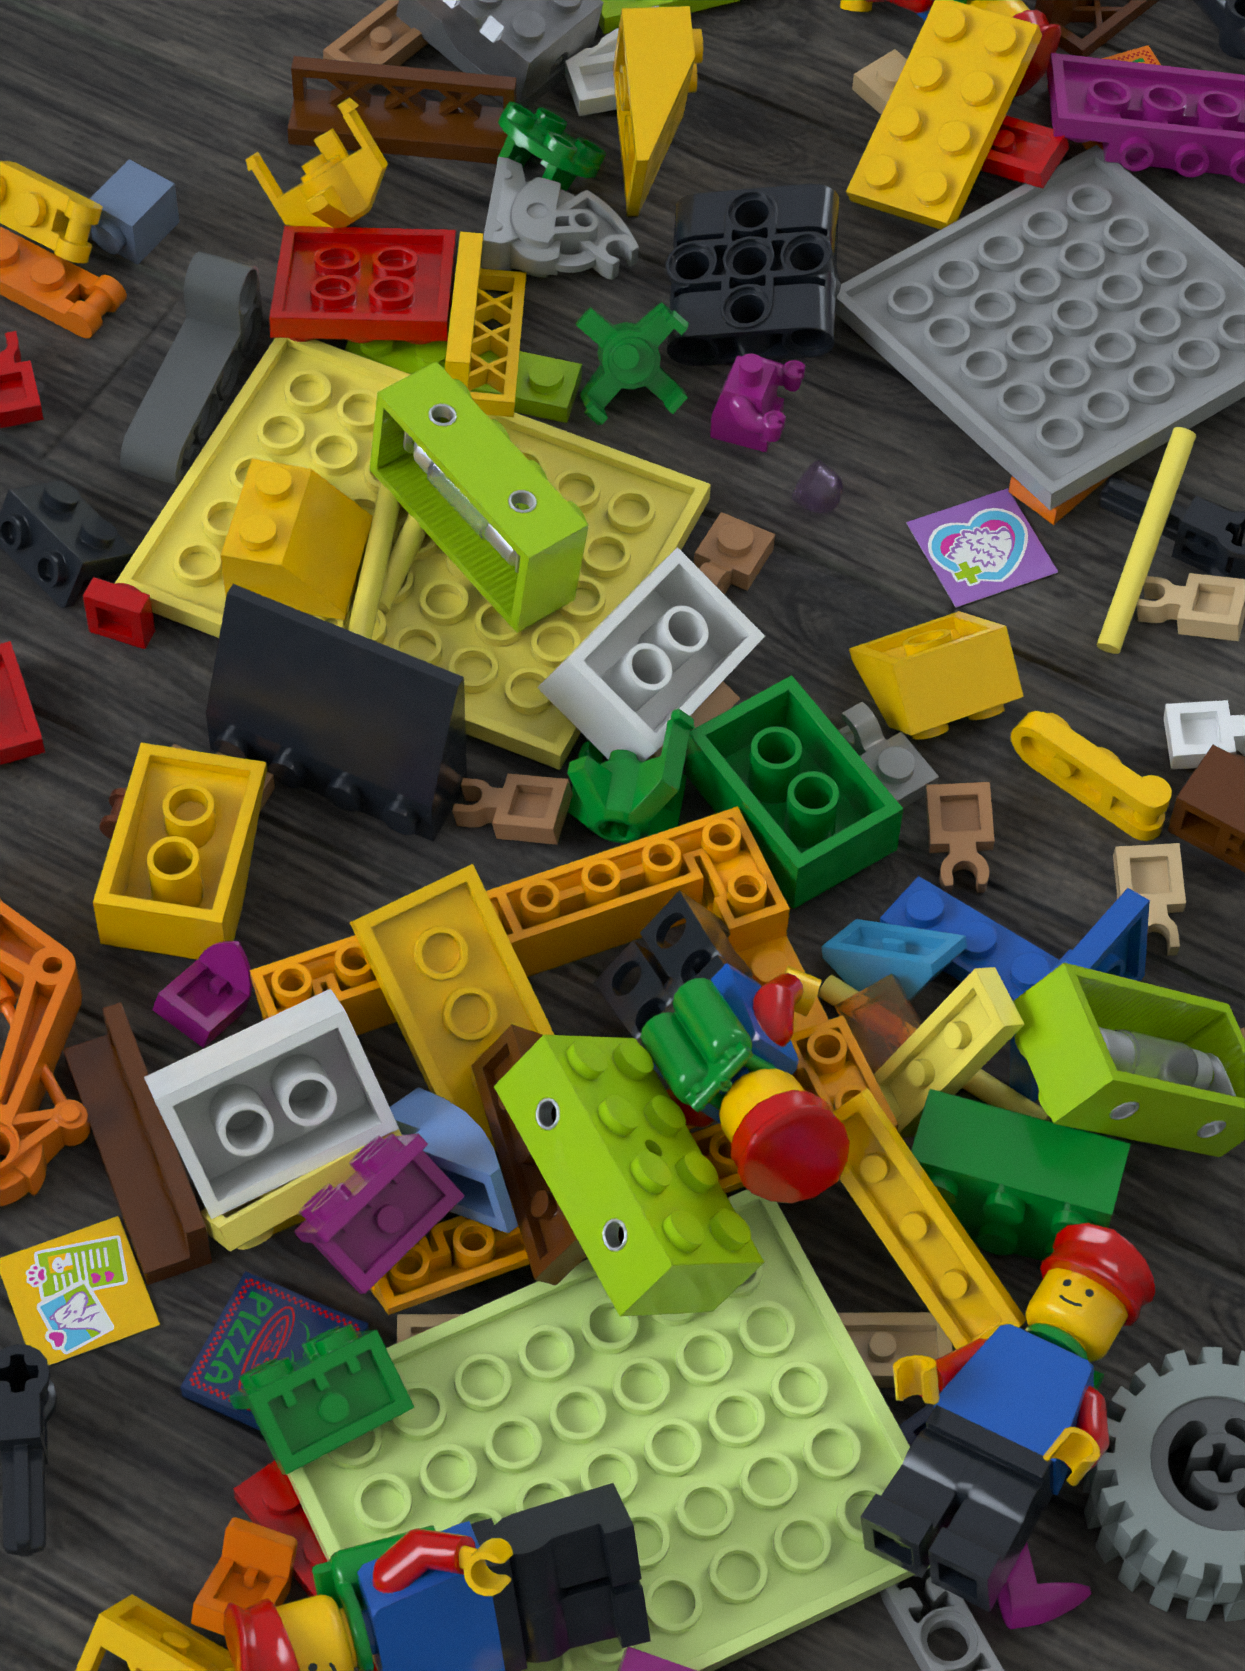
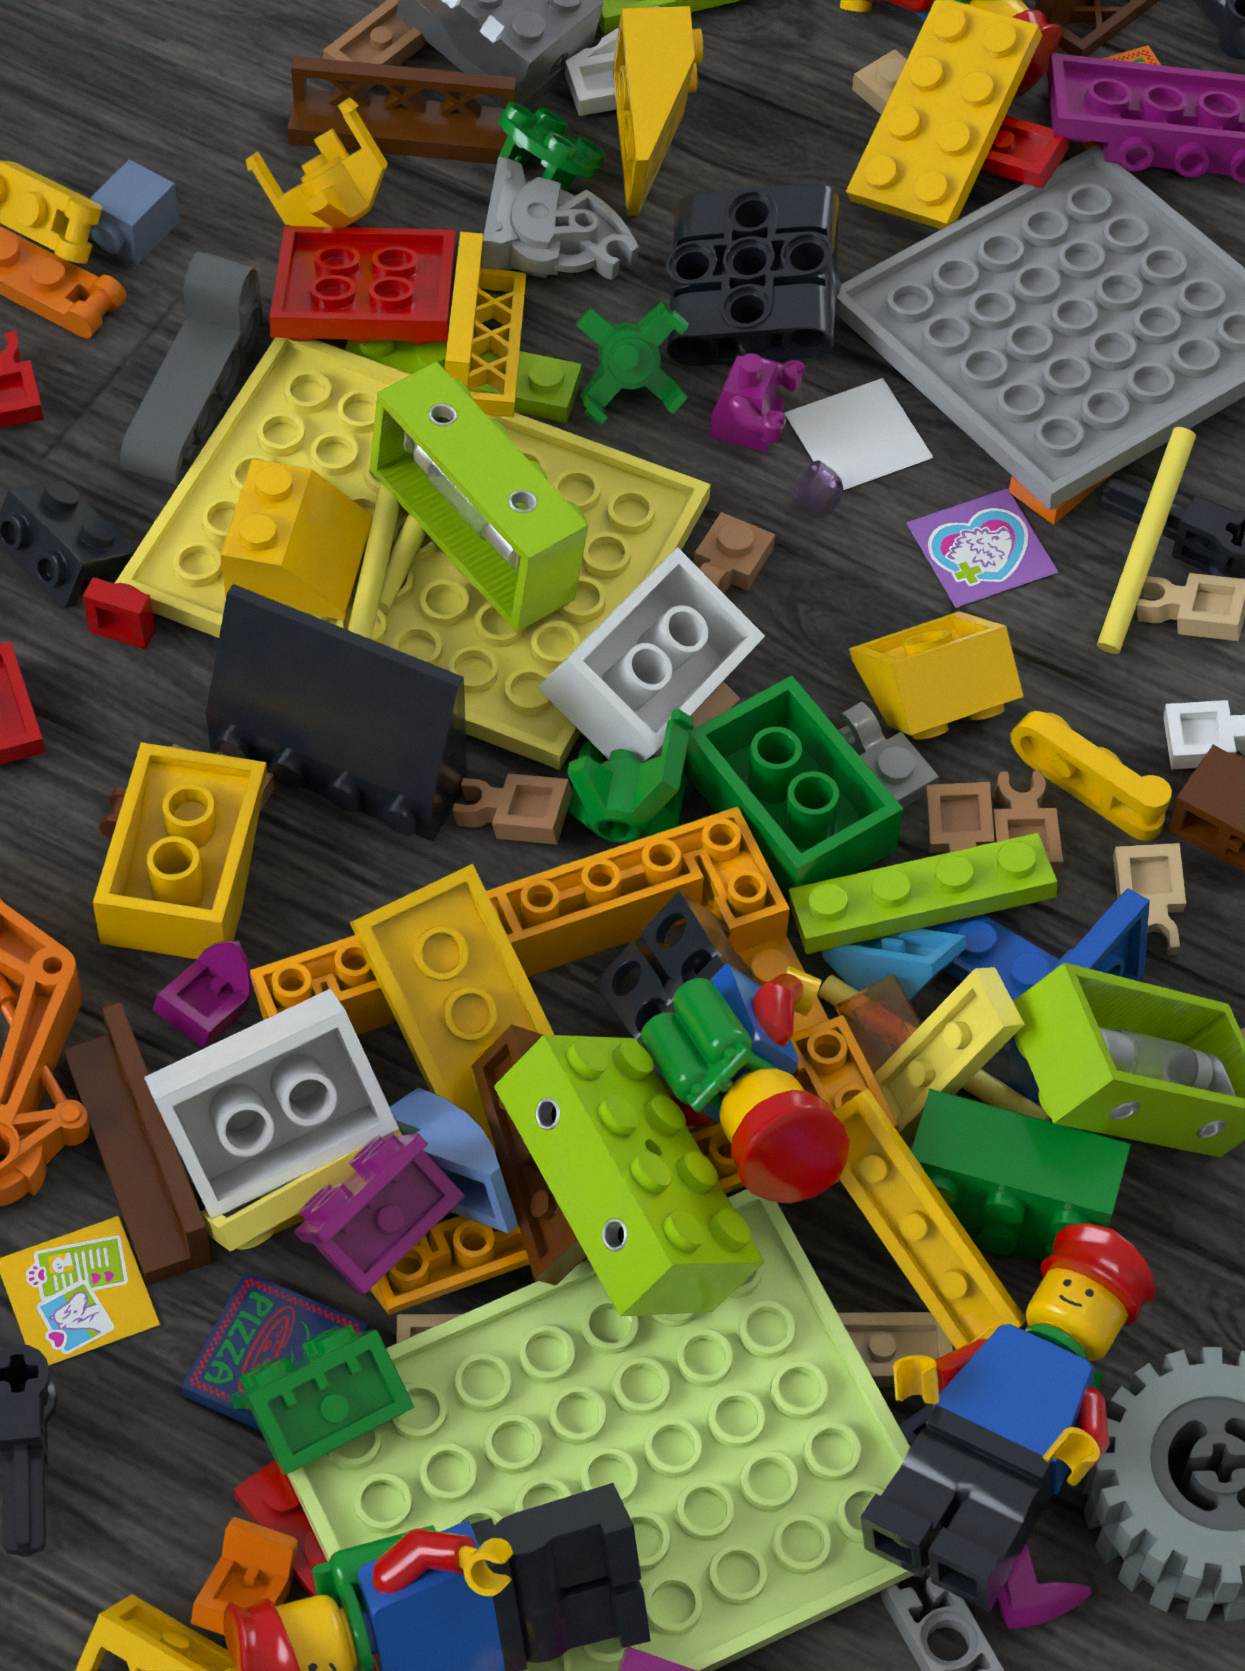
none -> white sticker [784,378,934,494]
none -> lime plate [789,833,1057,954]
none -> medium nougat plate [992,771,1063,875]

